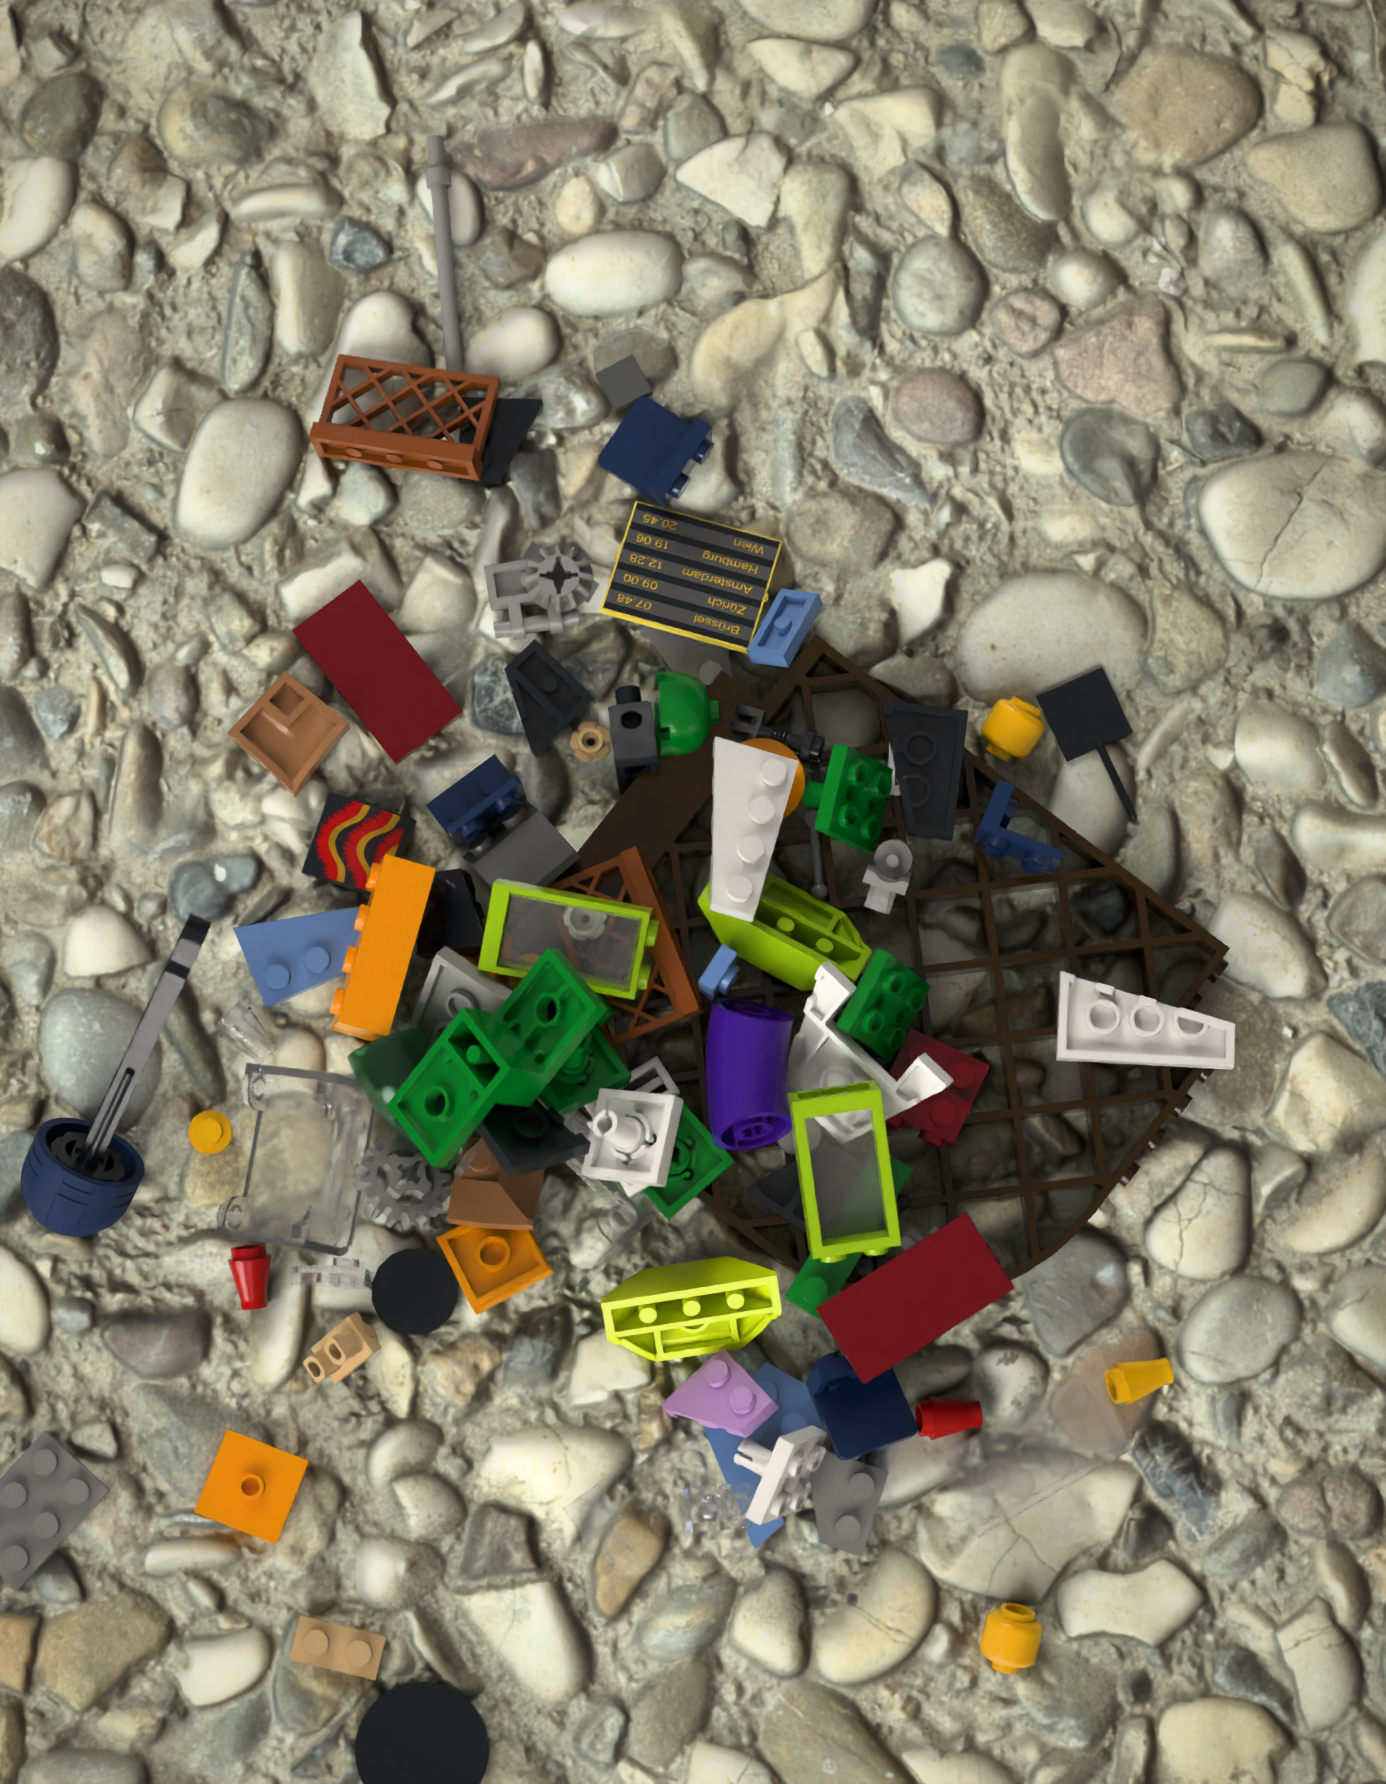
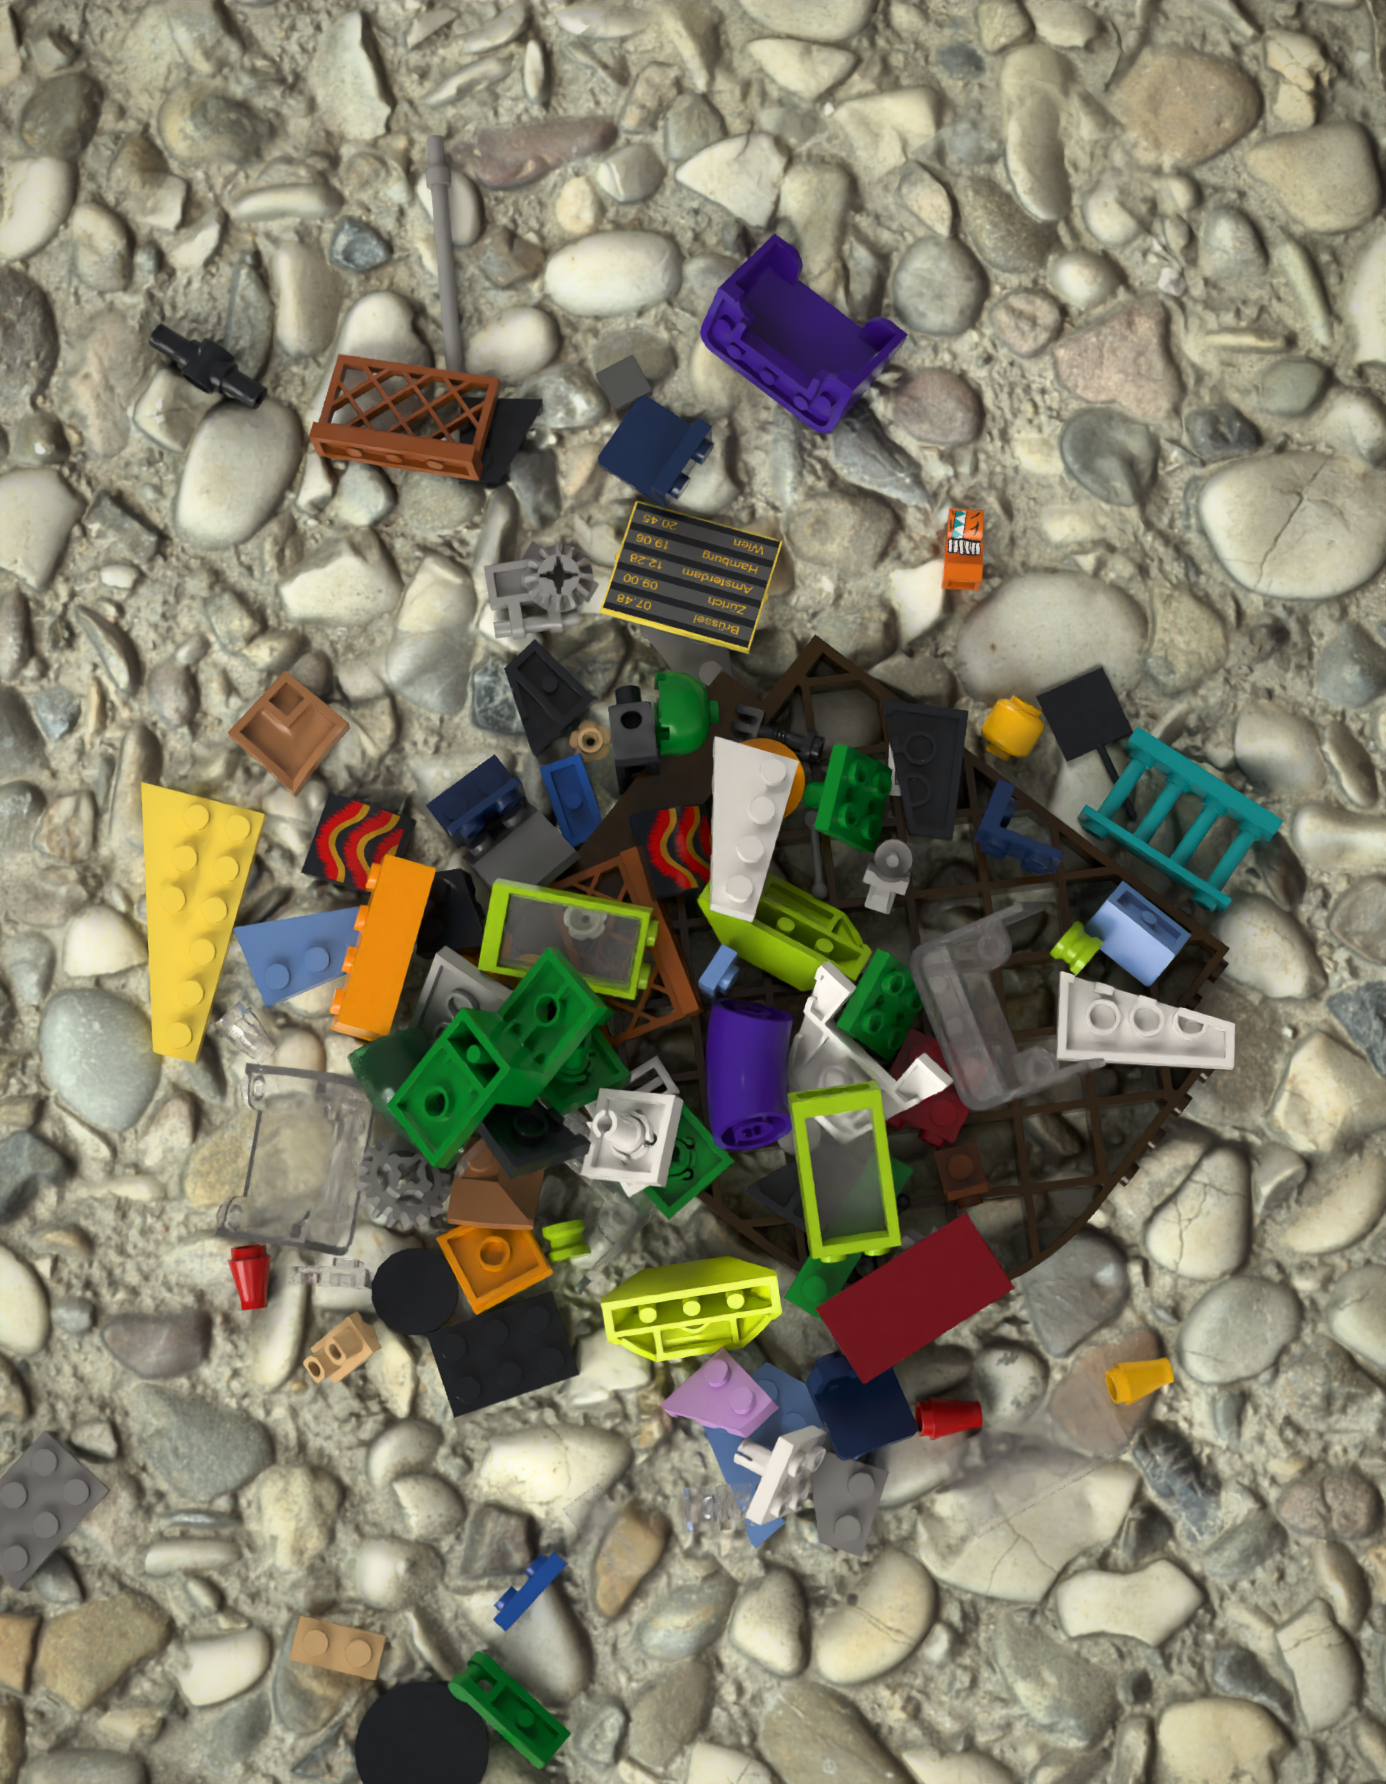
piece [21,913,212,1237] -> none
yellow plate [188,1110,233,1154] -> none
light orange plate [194,1429,310,1545] -> none
dark red tile [292,580,464,765] -> none
medium blue plate [746,589,823,668] -> none
yellow head [980,1603,1043,1674] -> none
none -> light yellow wing [141,782,267,1064]
none -> black pin [149,324,267,410]
none -> black plate [427,1291,580,1418]
none -> green plate [448,1651,572,1770]
none -> blue plate [493,1552,568,1632]
none -> blue plate [539,753,604,848]
none -> lime wheel [542,1219,591,1263]
none -> slope [628,804,712,901]
none -> dark purple windscreen [700,234,908,434]
none -> clear windscreen [909,902,1106,1111]
none -> reddish brown bracket [932,1141,991,1209]
none -> orange leg [941,508,984,591]
none -> lime wheel [1049,920,1104,976]
none -> teal fence [1077,726,1283,913]
none -> medium blue panel [1084,881,1191,987]

